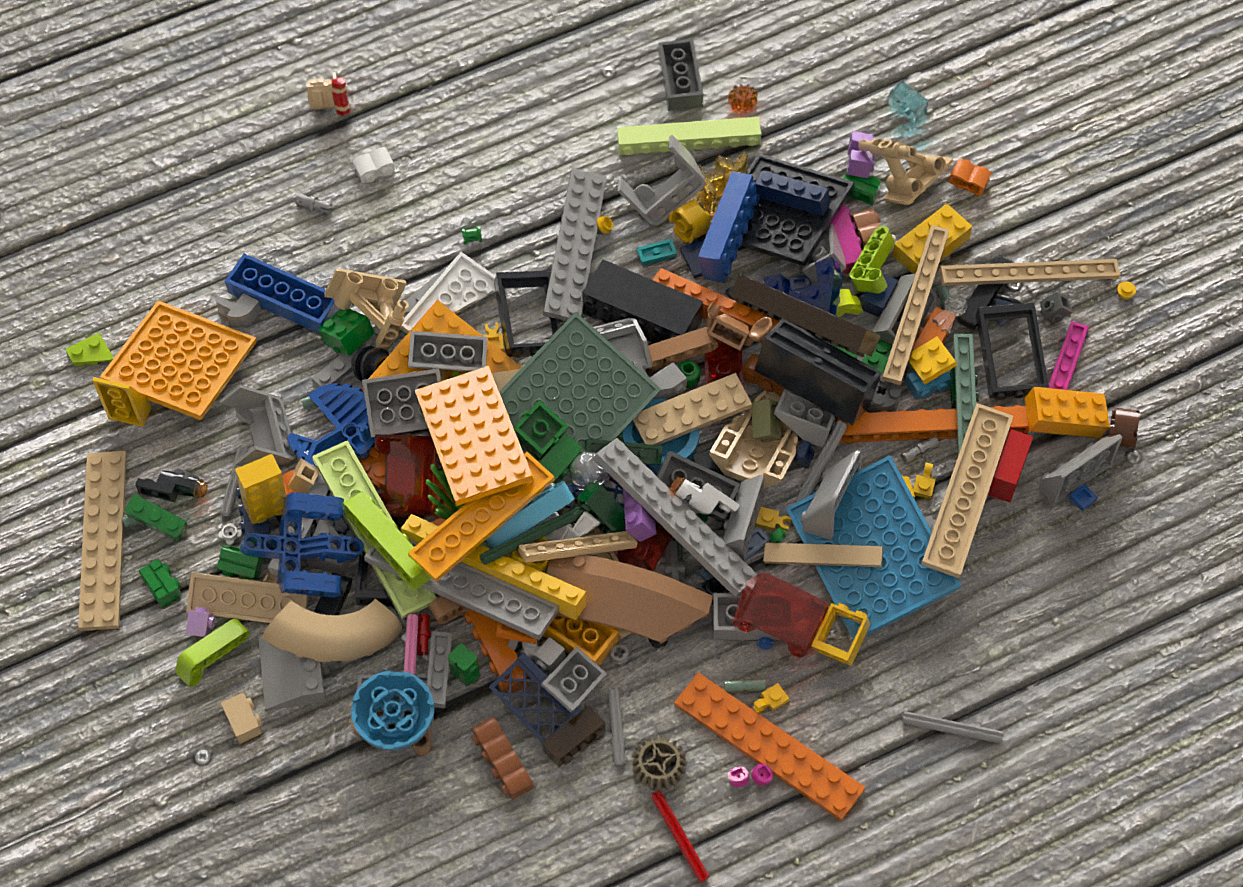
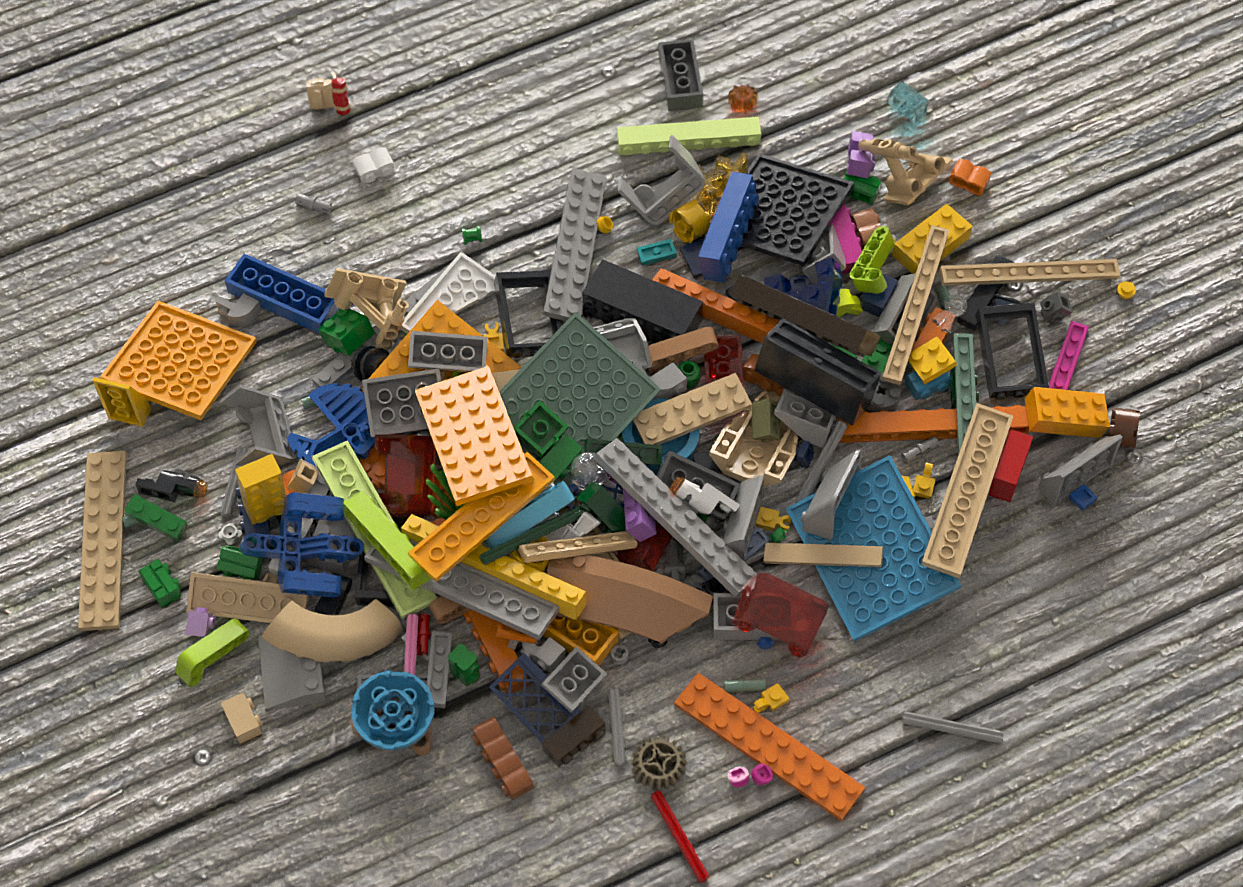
lime wing [65,333,114,366] -> none
black plate [332,517,350,535] -> none
medium nougat torso [706,301,772,350] -> none
dark blue brick [755,170,831,216] -> none
yellow window [811,603,871,666] -> none

